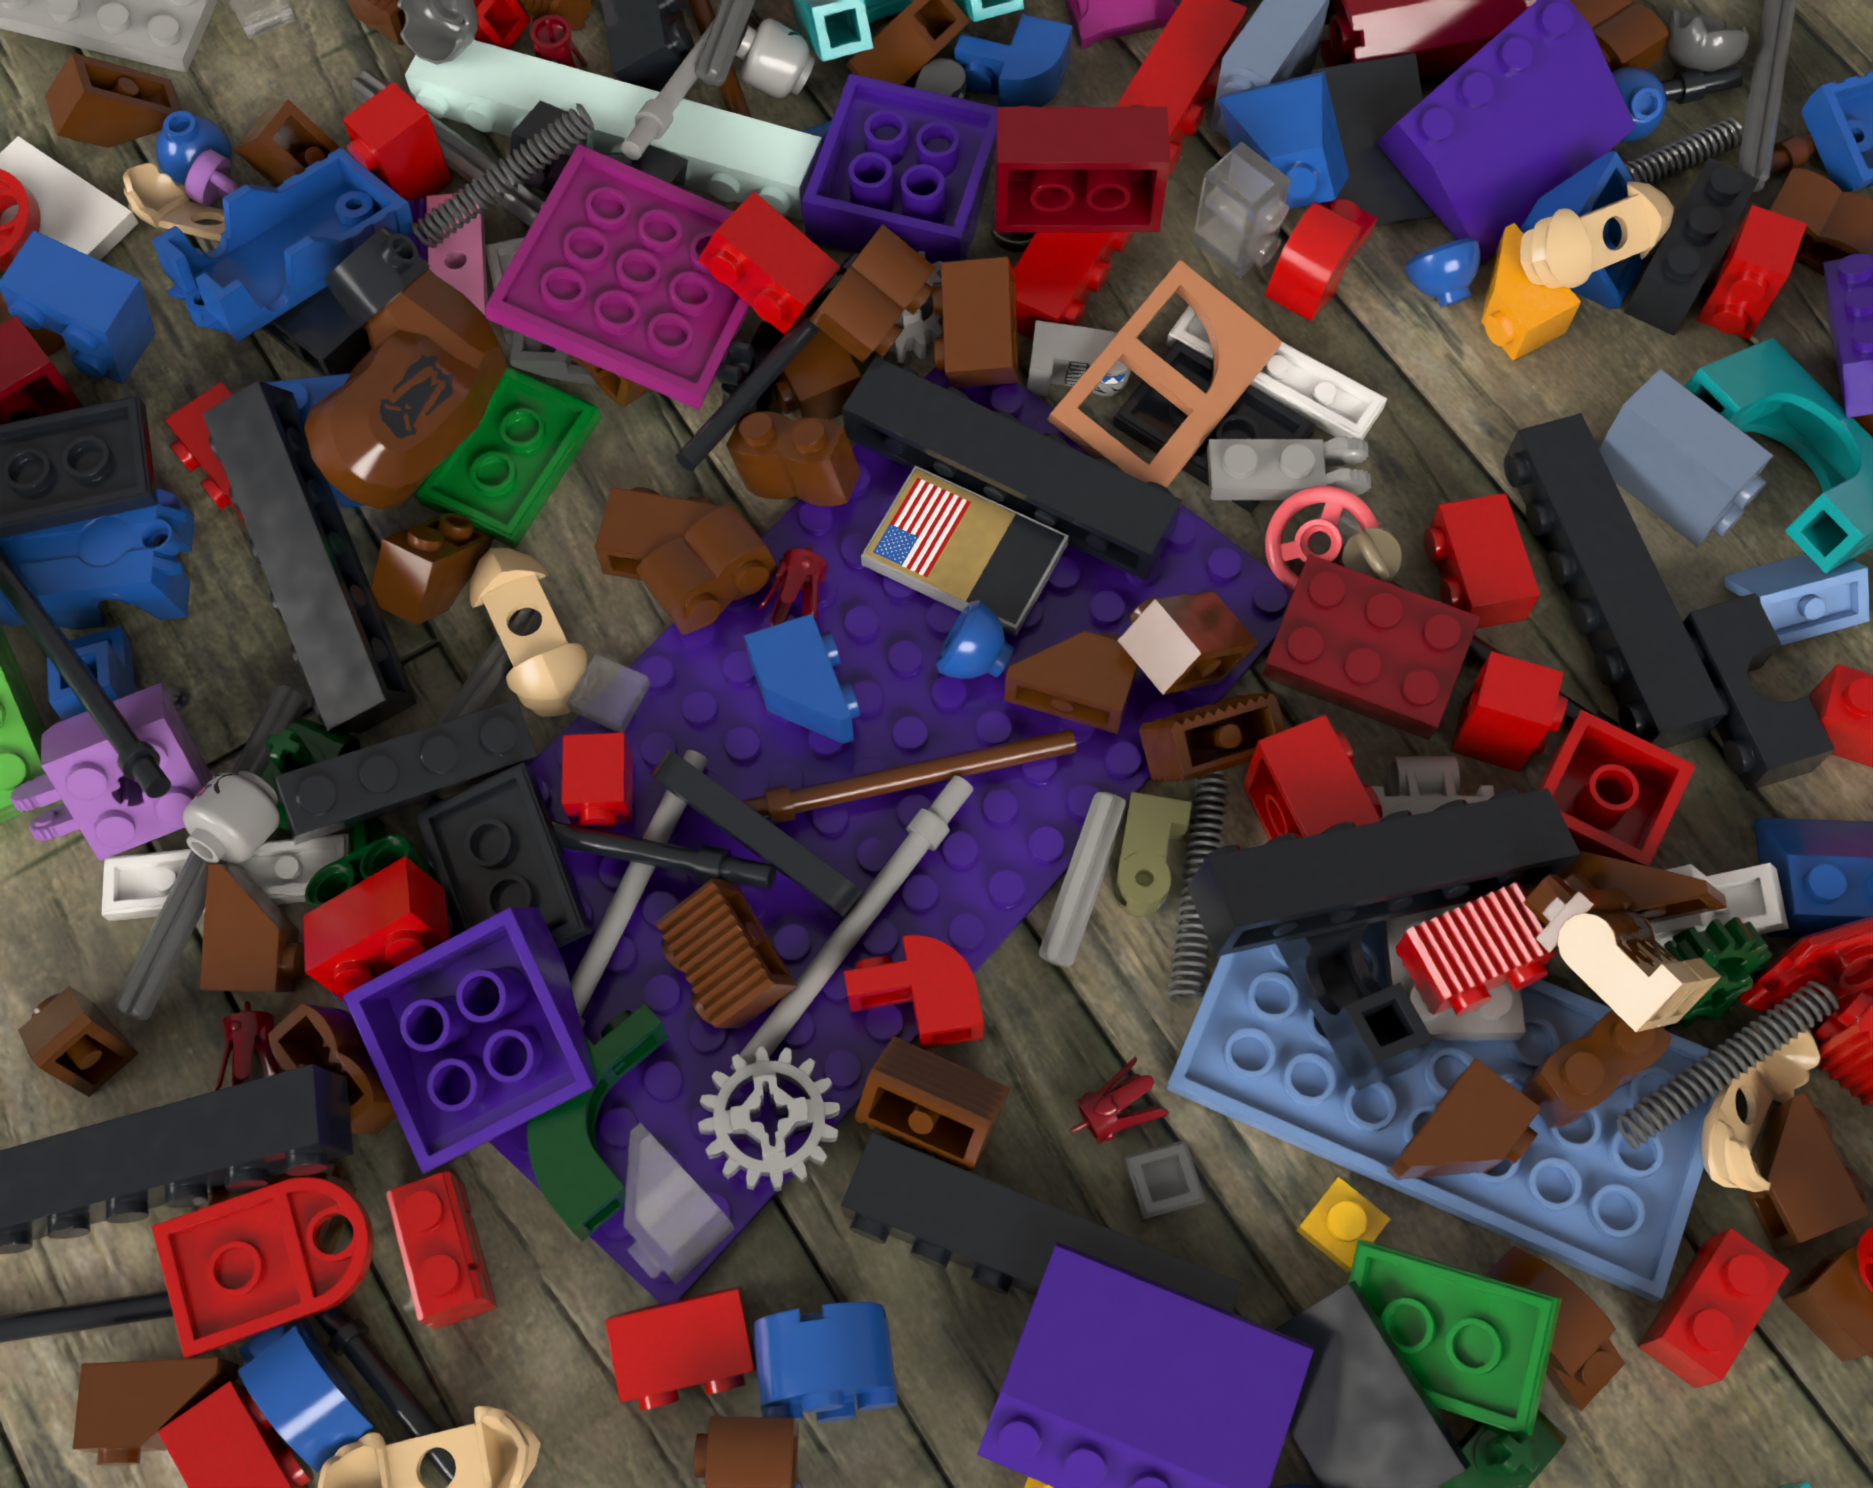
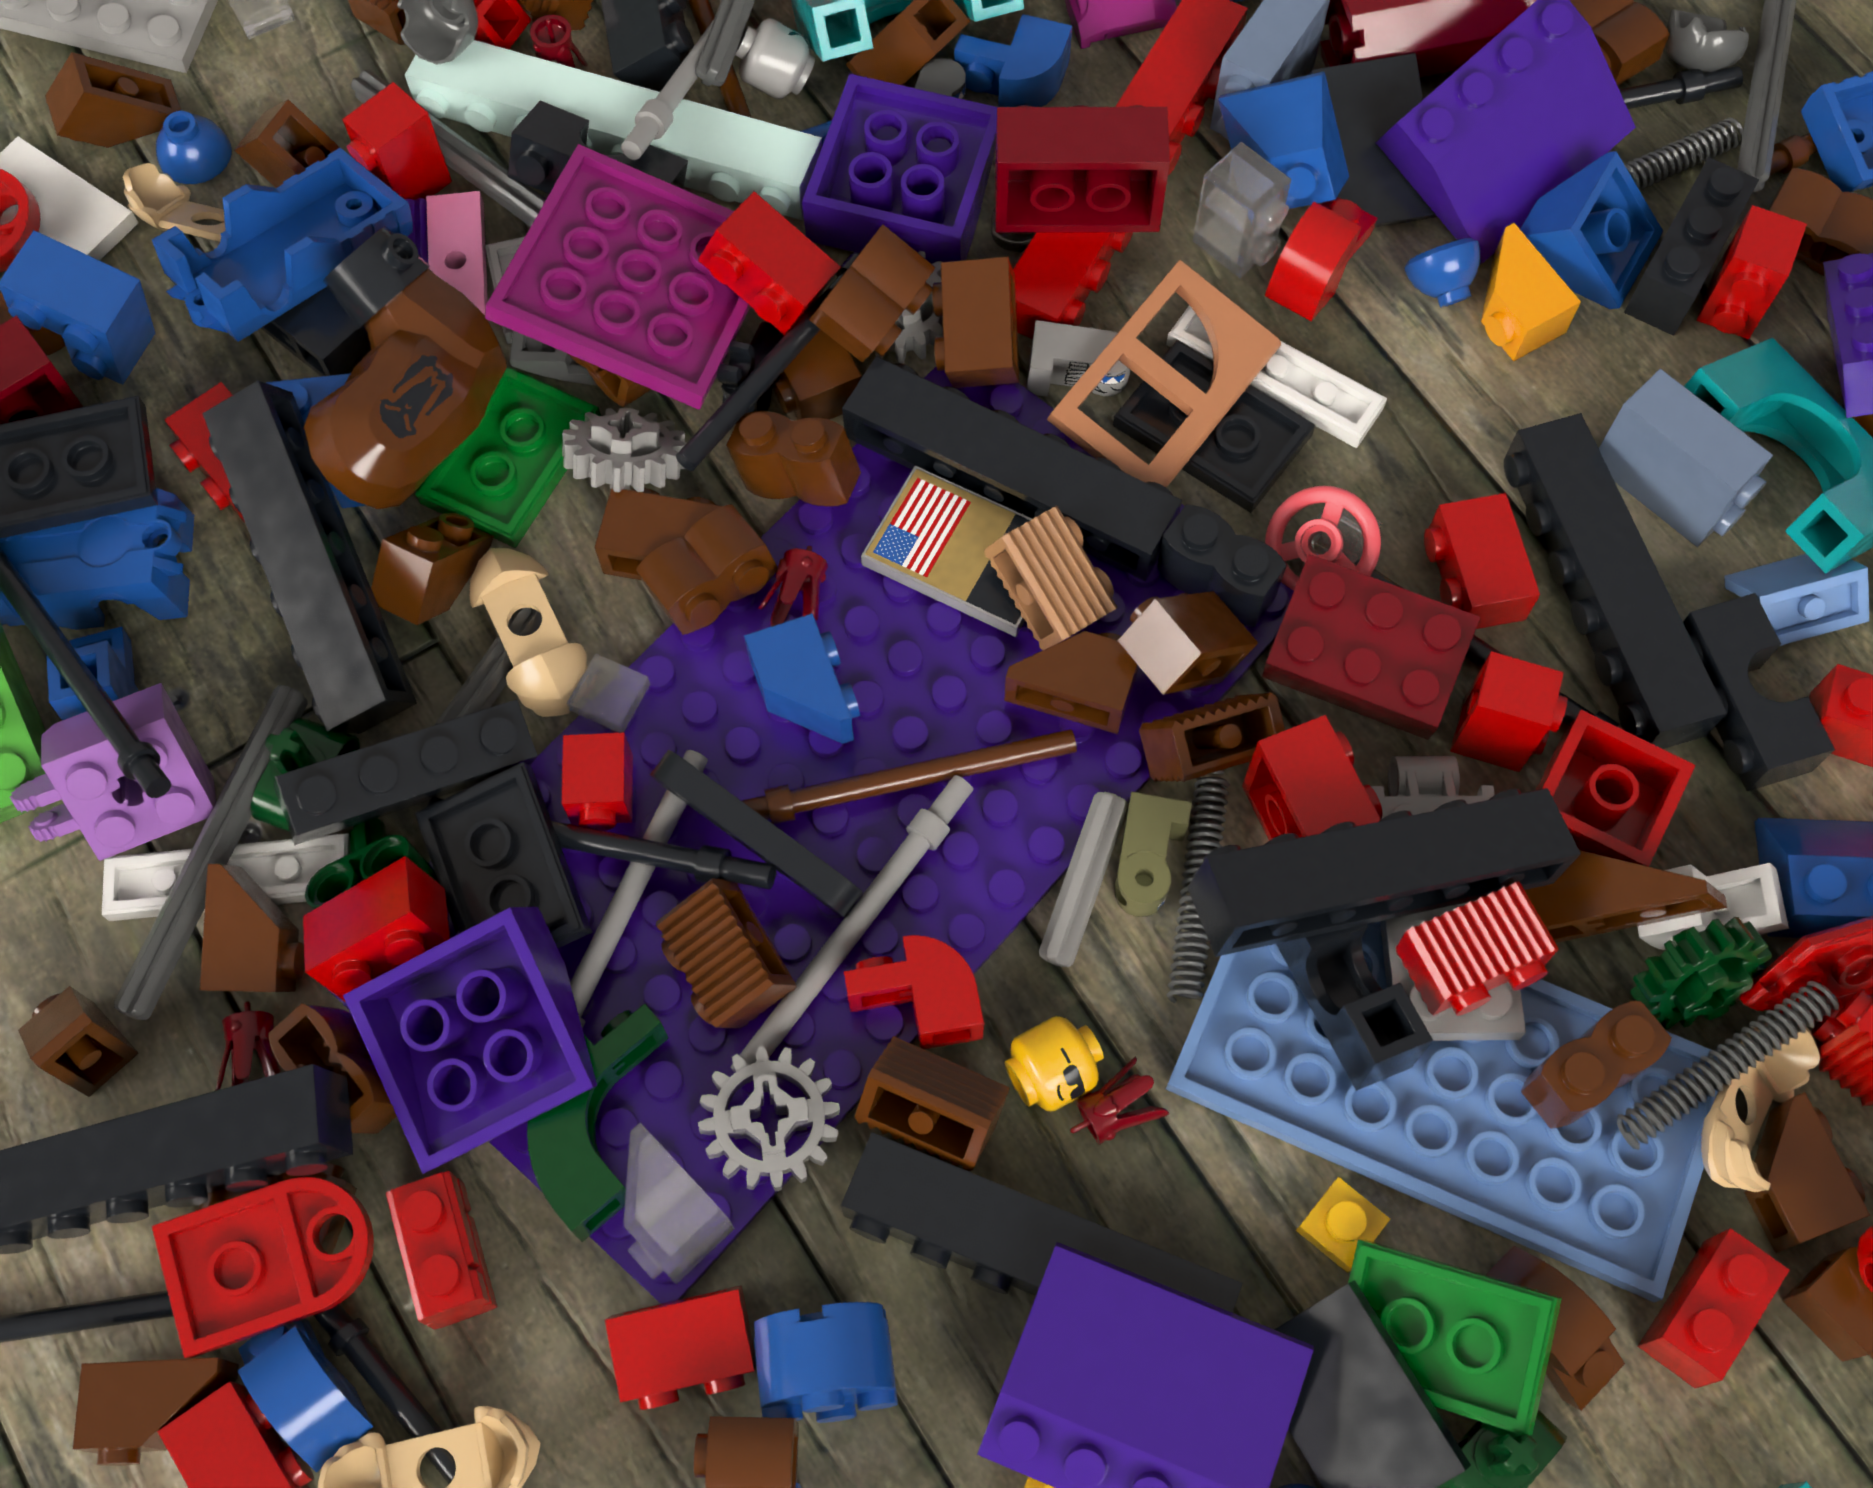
light grey head [182,771,280,864] -> none
medium lavender tile [185,149,240,207] -> none
dark grey piece [411,103,594,248] -> none
blue brick [936,600,1014,679] -> none
dark grey tile [1123,1139,1206,1223] -> none
light grey hinge [1207,437,1371,500] -> none
dark tan tile [1342,528,1402,582] -> none
reddish brown slope [1386,1058,1542,1180] -> none
tan piece [1520,181,1674,289] -> none
hips [1523,873,1721,1032] -> none
blue brick [1611,67,1667,143] -> none
none -> light grey gear [562,408,686,492]
none -> medium nougat brick [984,506,1118,650]
none -> yellow head [1004,1016,1104,1112]
none -> black brick [1157,505,1287,627]

